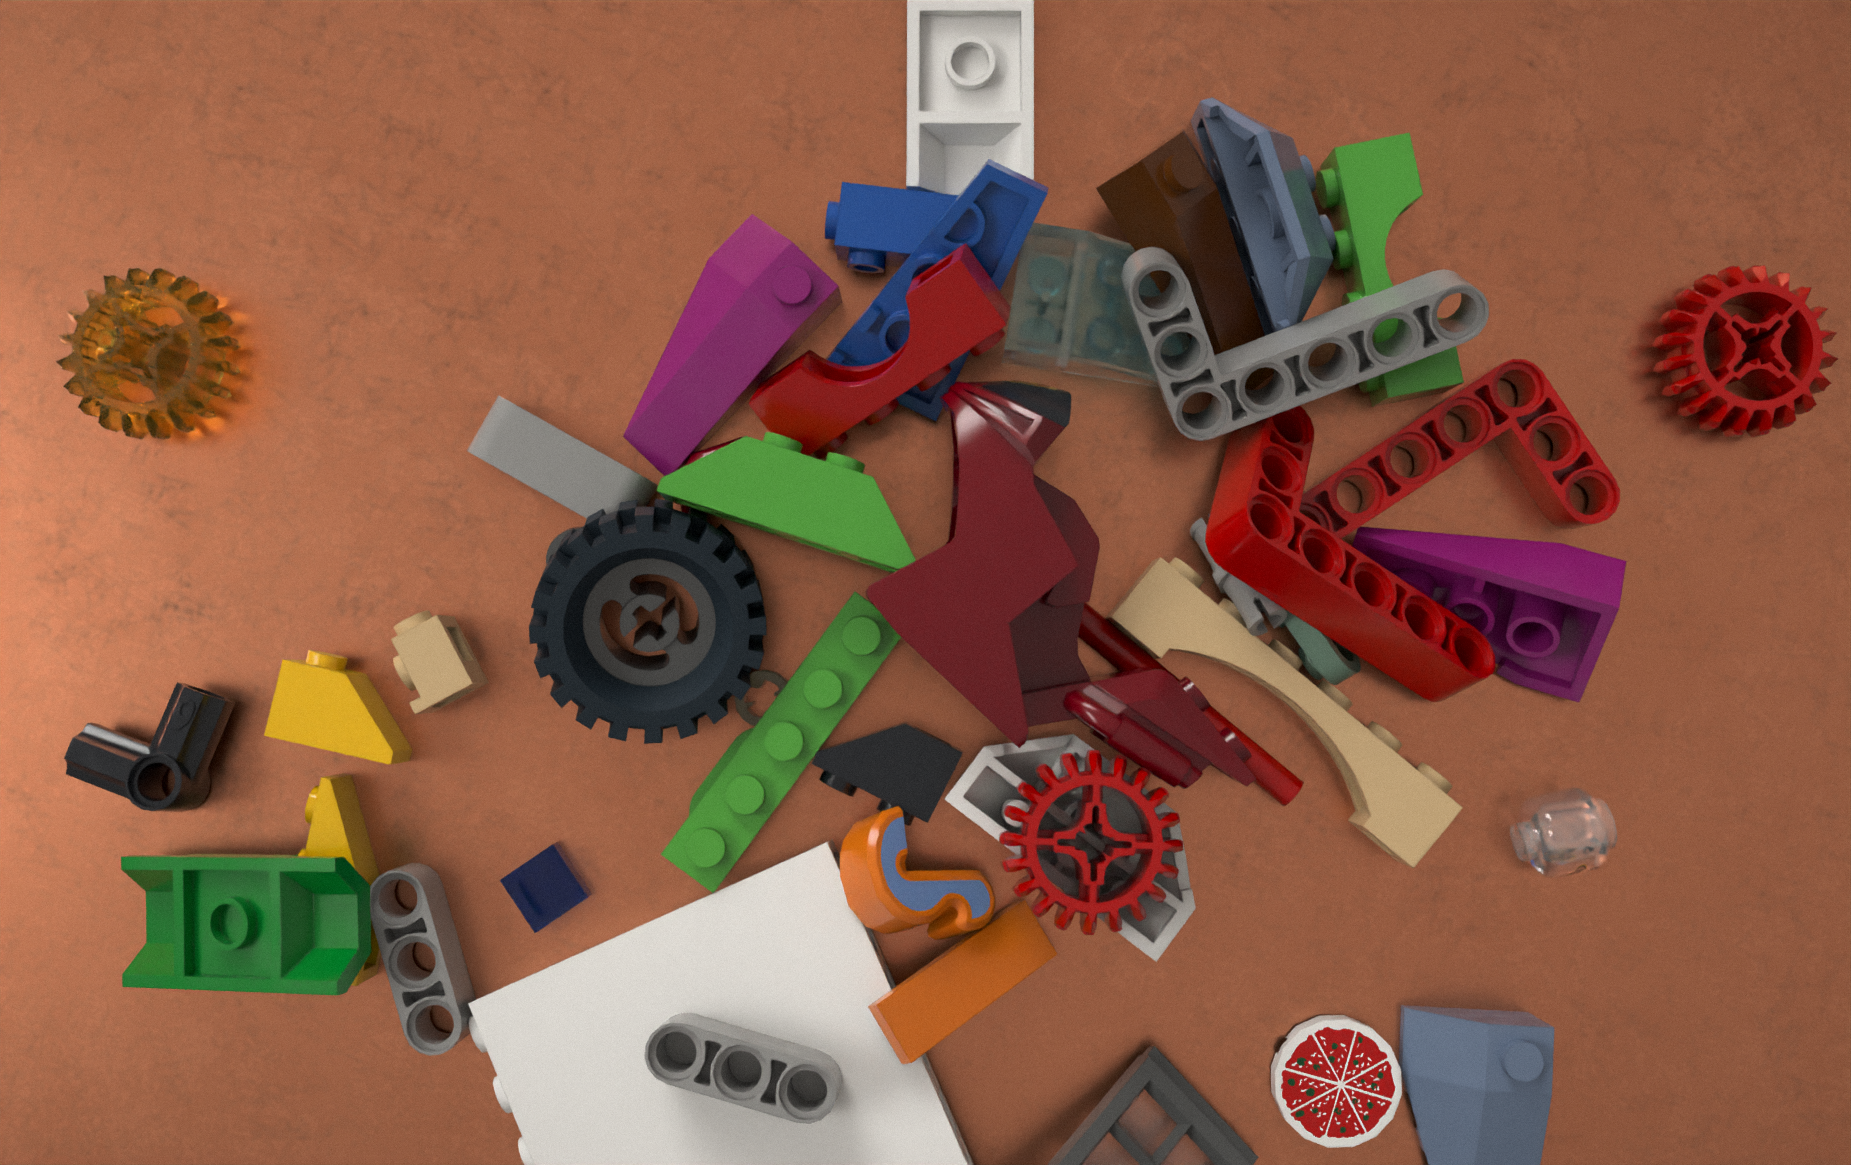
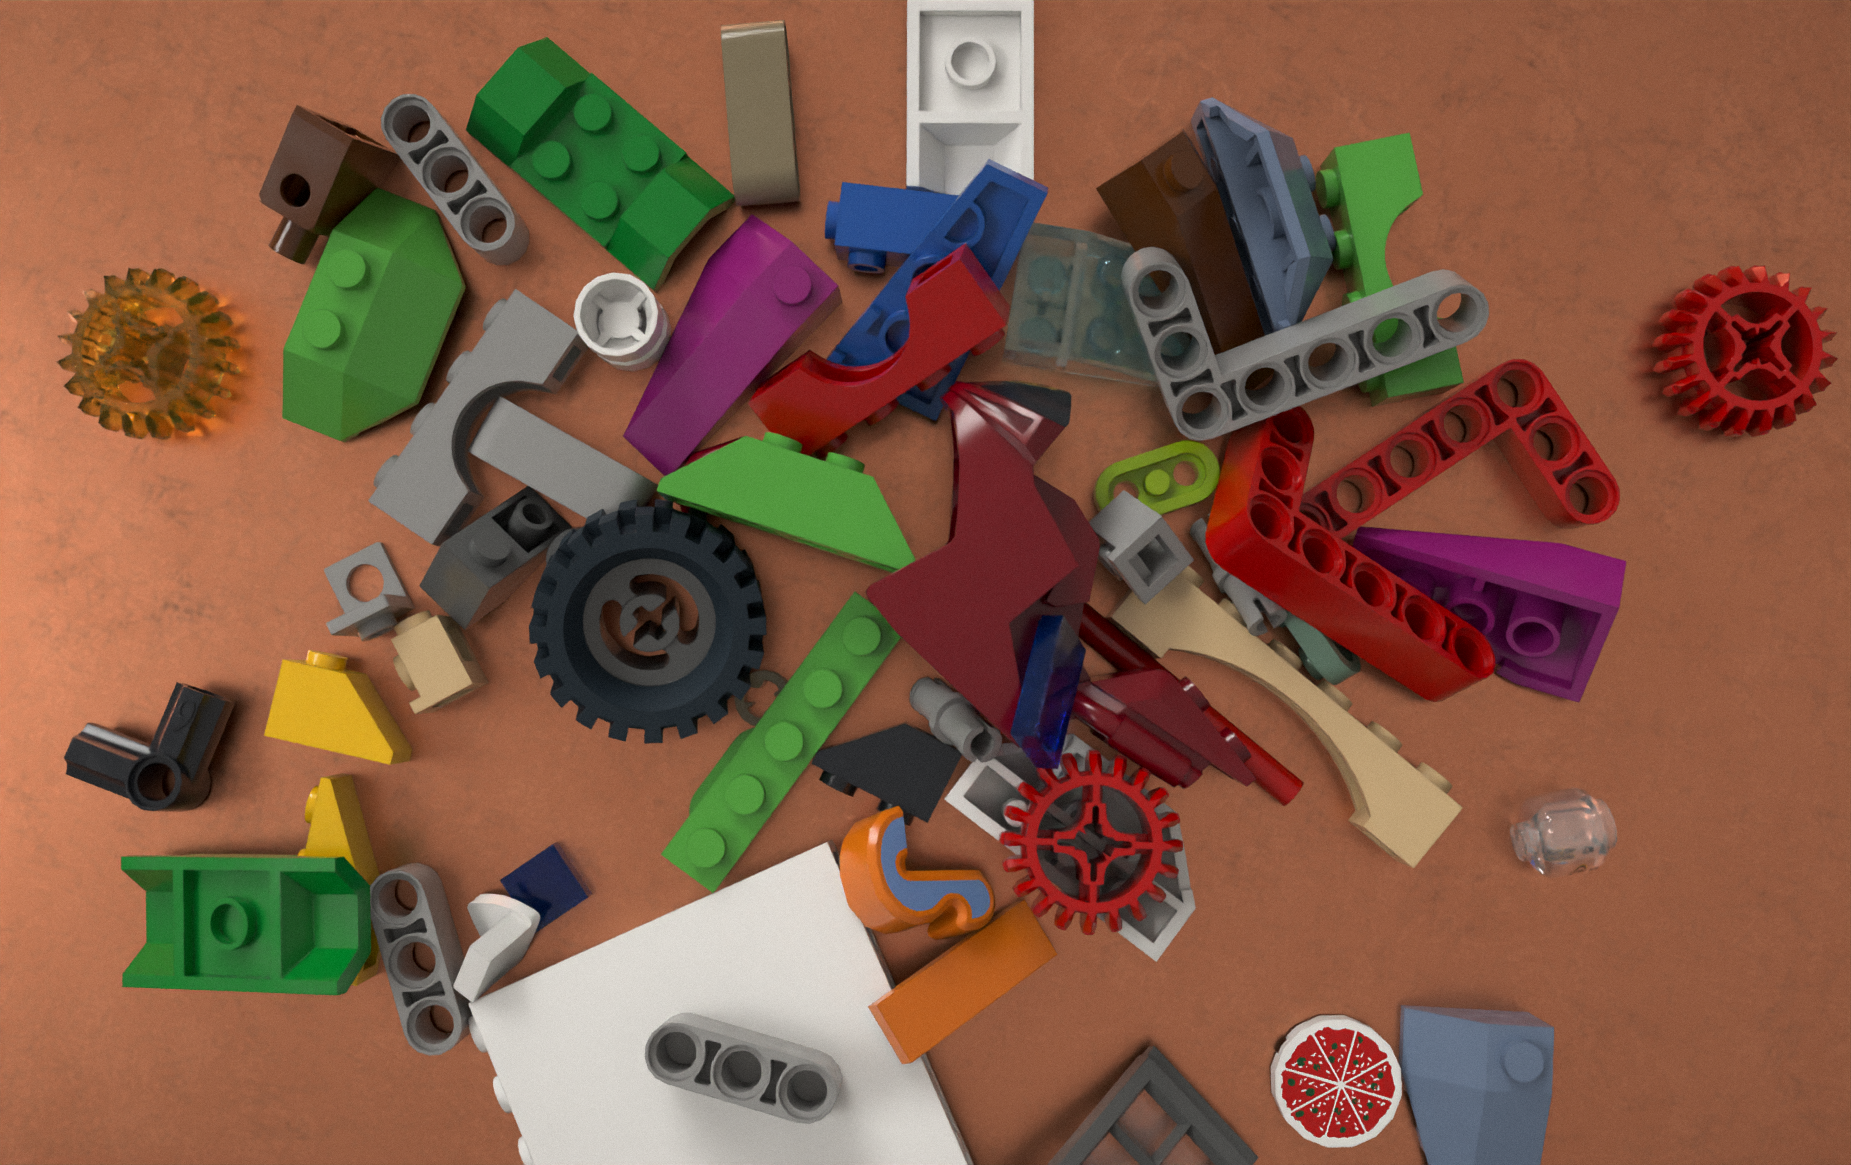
none -> reddish brown torso [259,105,400,264]
none -> bright green wedge [282,187,466,443]
none -> light grey bracket [324,542,415,642]
none -> light grey arch [368,289,588,546]
none -> light grey beam [381,94,529,265]
none -> dark grey slope [419,486,573,630]
none -> white tile [453,894,541,1003]
none -> green piece [466,37,735,293]
none -> white wheel [574,272,672,372]
none -> dark tan beam [721,20,800,206]
none -> light grey pin [909,677,1002,763]
none -> clear blue tile [1010,615,1086,769]
none -> light grey brick [1089,490,1194,604]
none -> lime plate [1093,440,1220,515]

